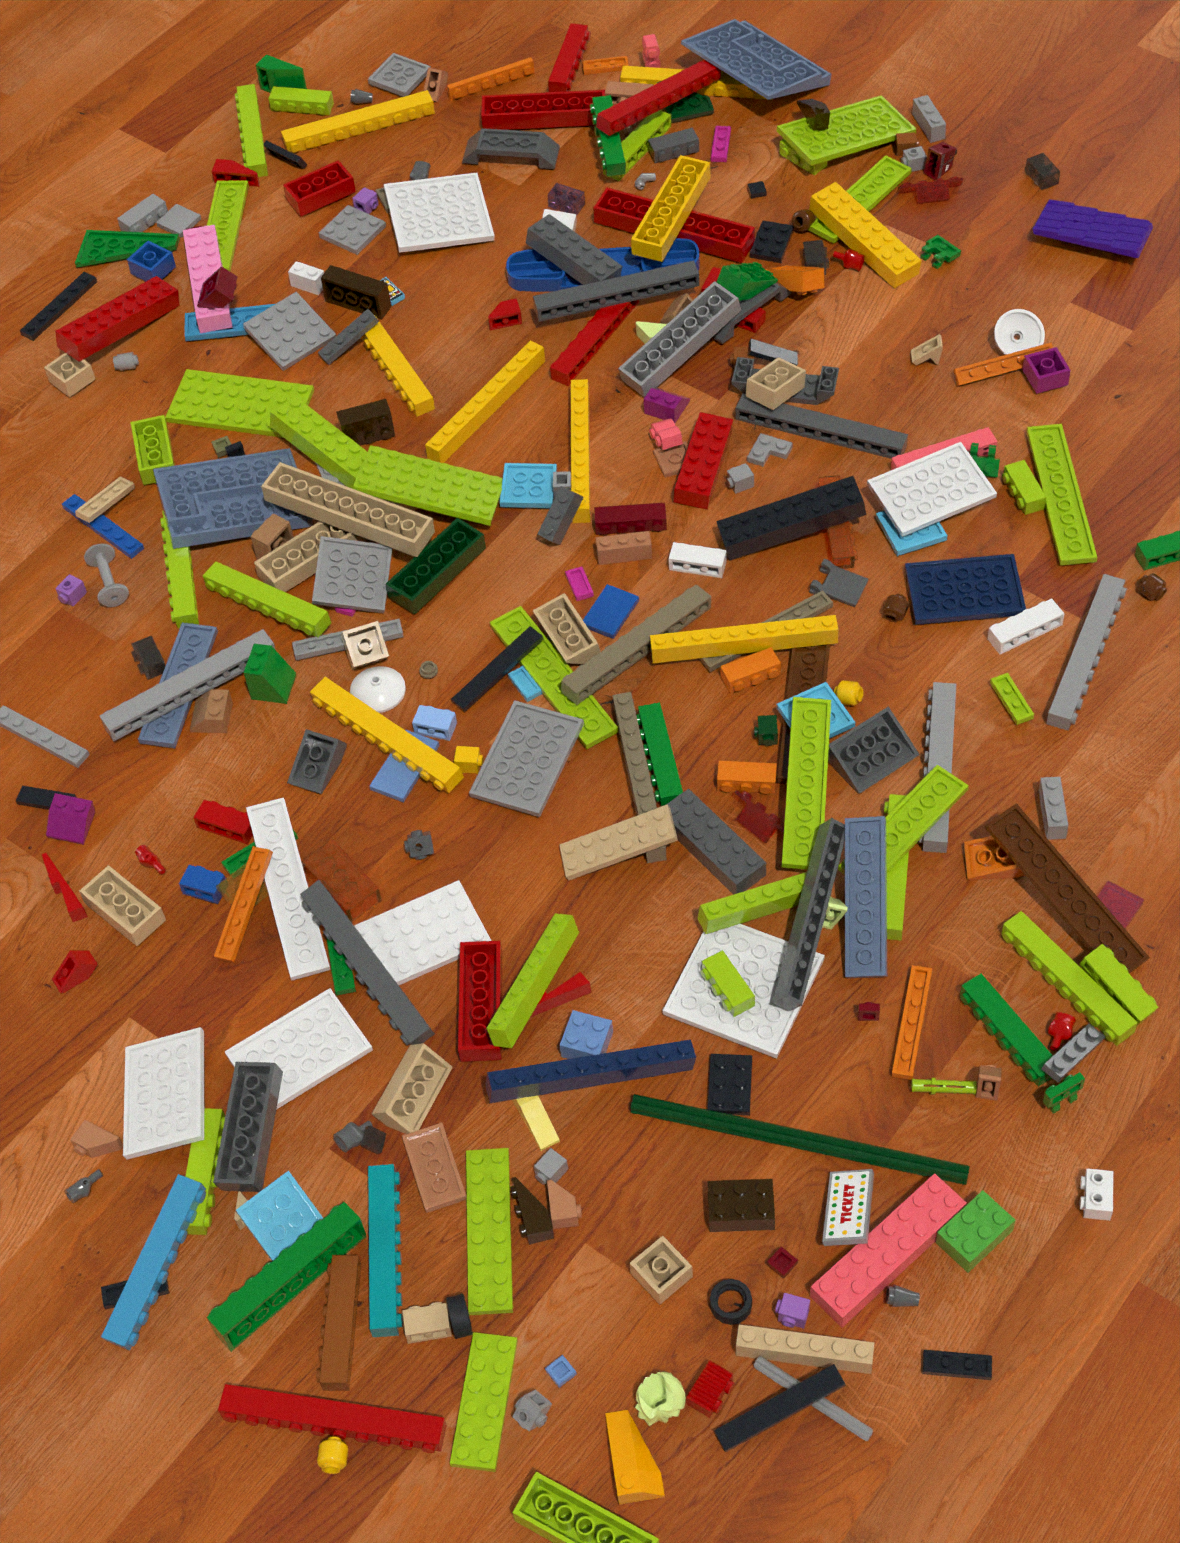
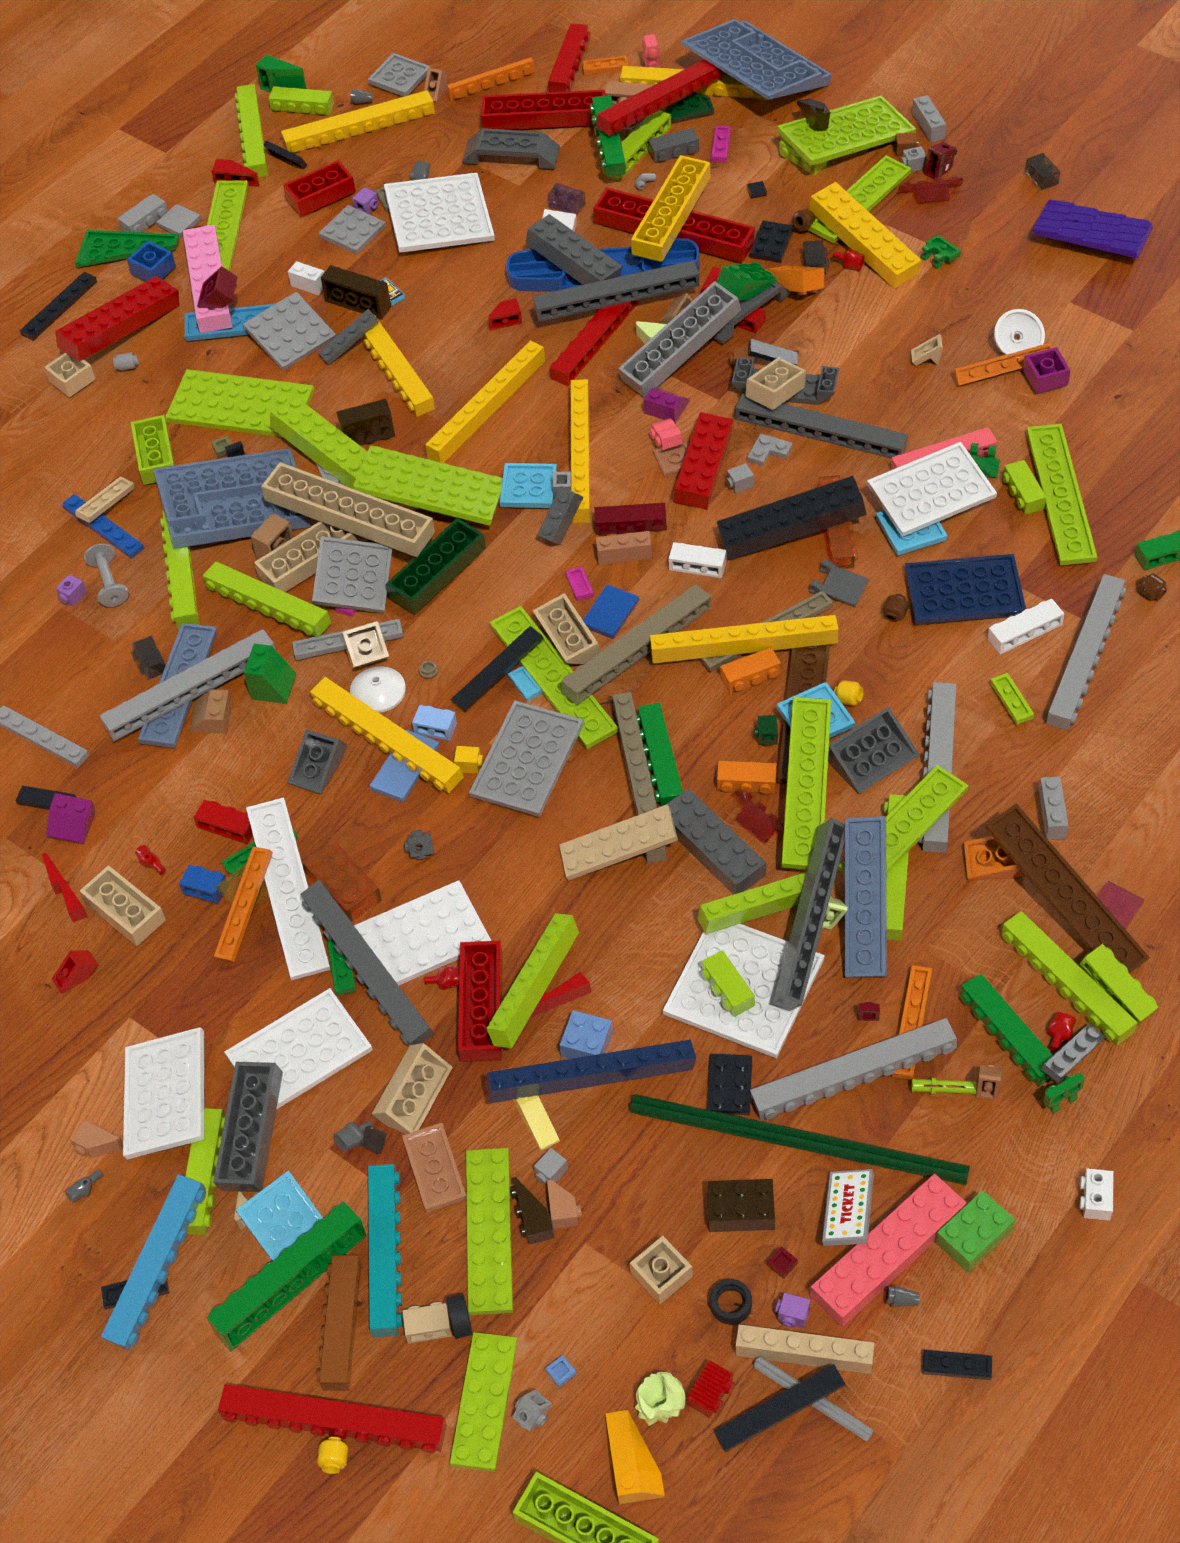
none -> red piece [424,966,460,990]
none -> light grey brick [750,1018,957,1120]

